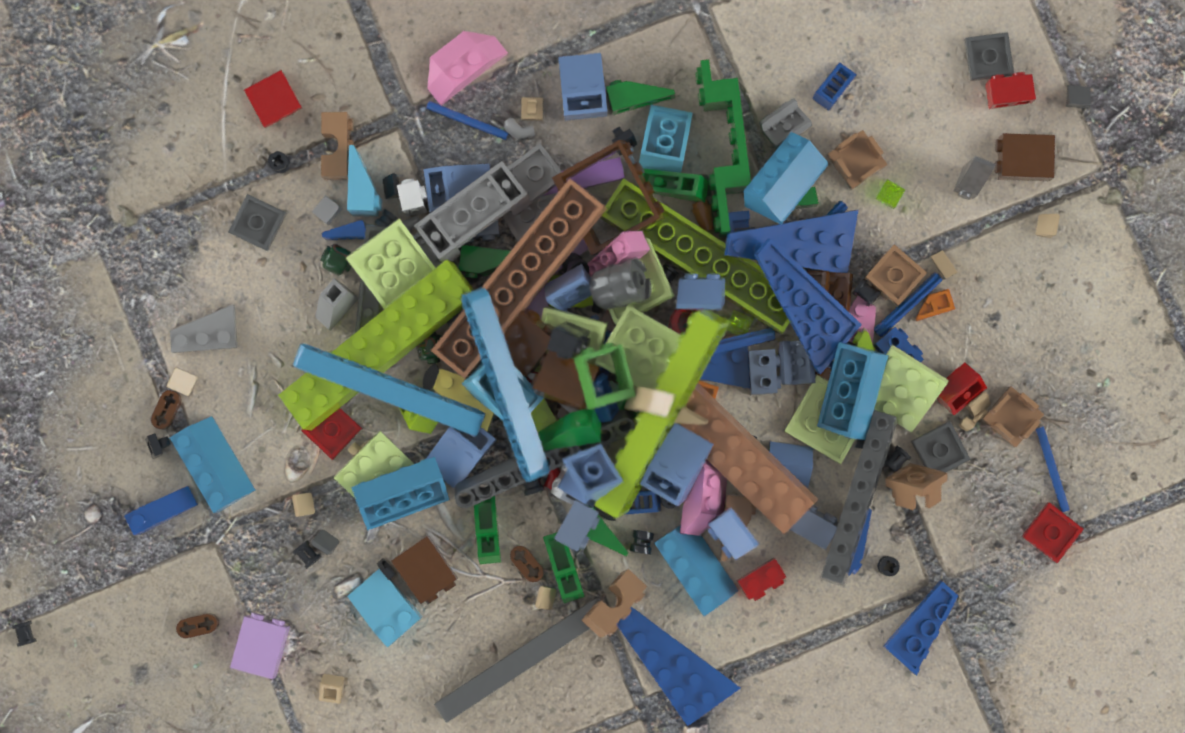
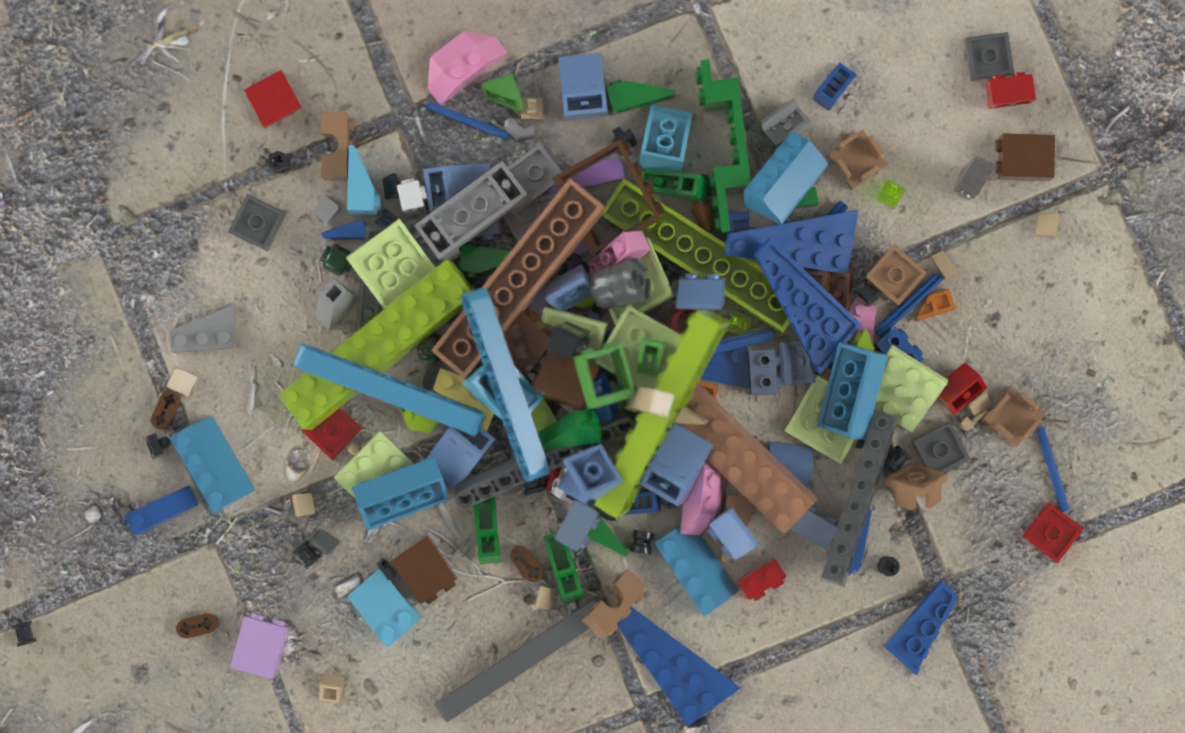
dark grey slope [1066,85,1091,109] -> none
none -> bright green slope [481,74,524,112]
none -> bright green slope [636,337,665,376]

